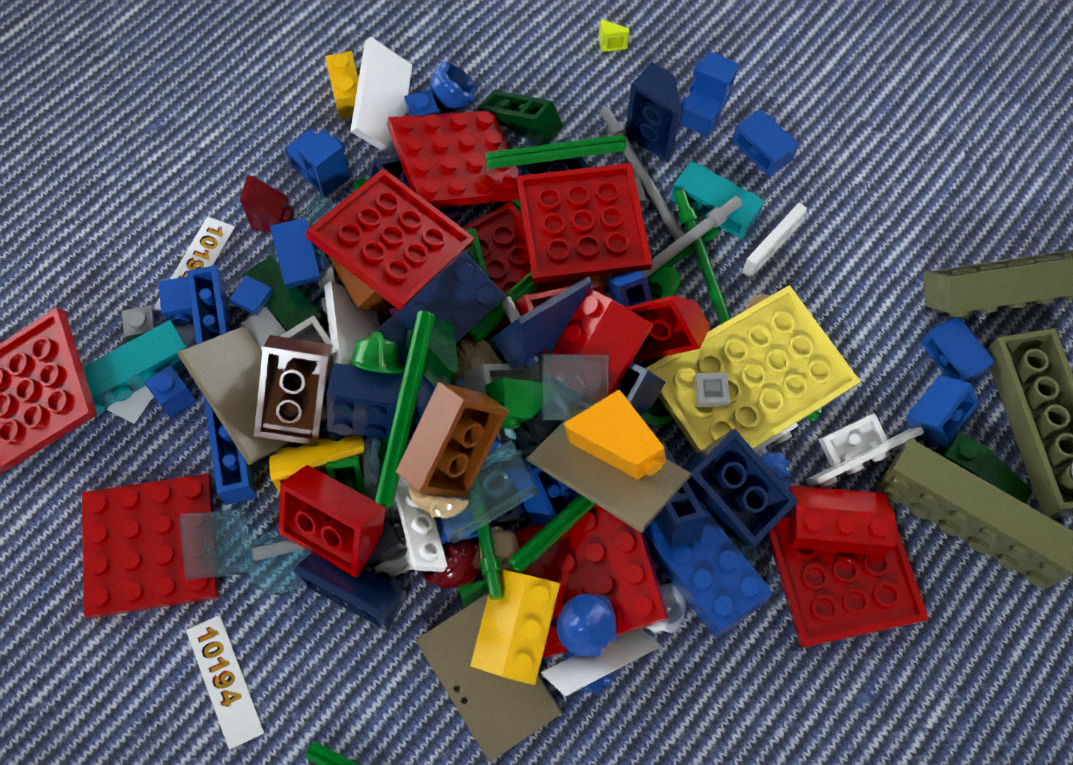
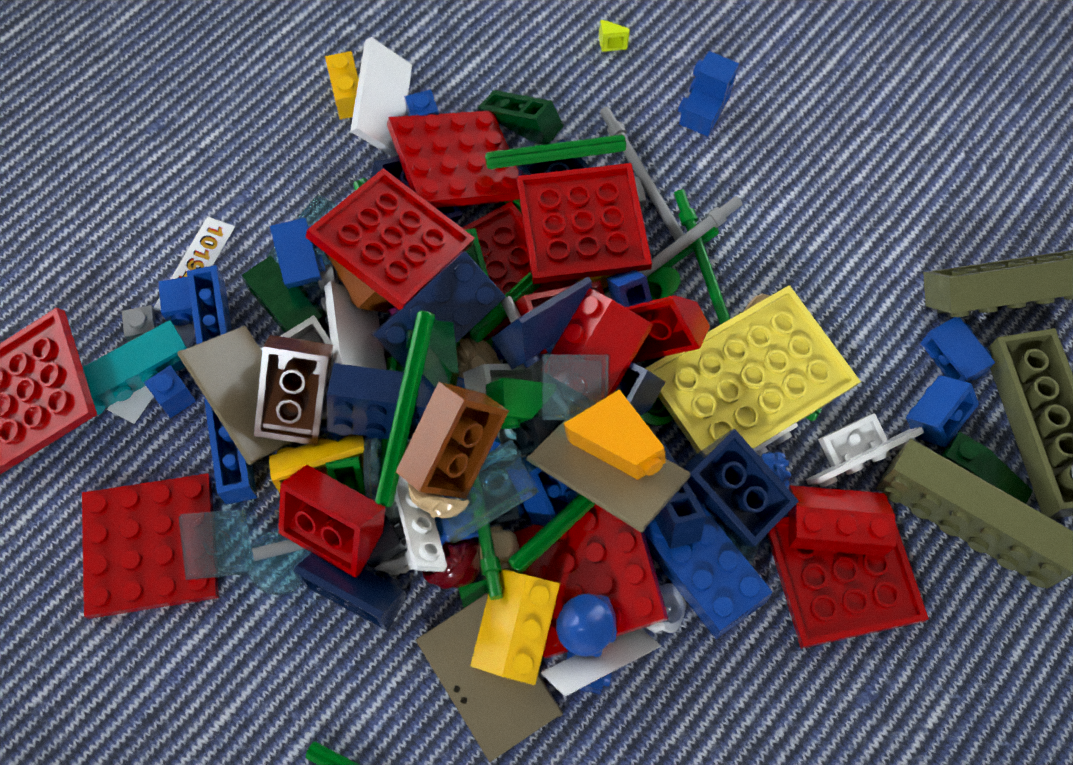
white sticker [186,615,264,750] -> none
blue tile [230,276,273,316] -> none
dark red slope [240,175,294,233] -> none
light grey brick [241,307,286,349] -> none
blue brick [284,129,350,198] -> none
green piece [348,331,405,374] -> none
blue hair [430,61,477,111] -> none
dark blue slope [625,62,682,163] -> none
teal brick [671,161,764,240] -> none
light grey plate [693,373,730,407] -> none
blue brick [732,108,799,177] -> none
white tile [742,203,807,278] -> none

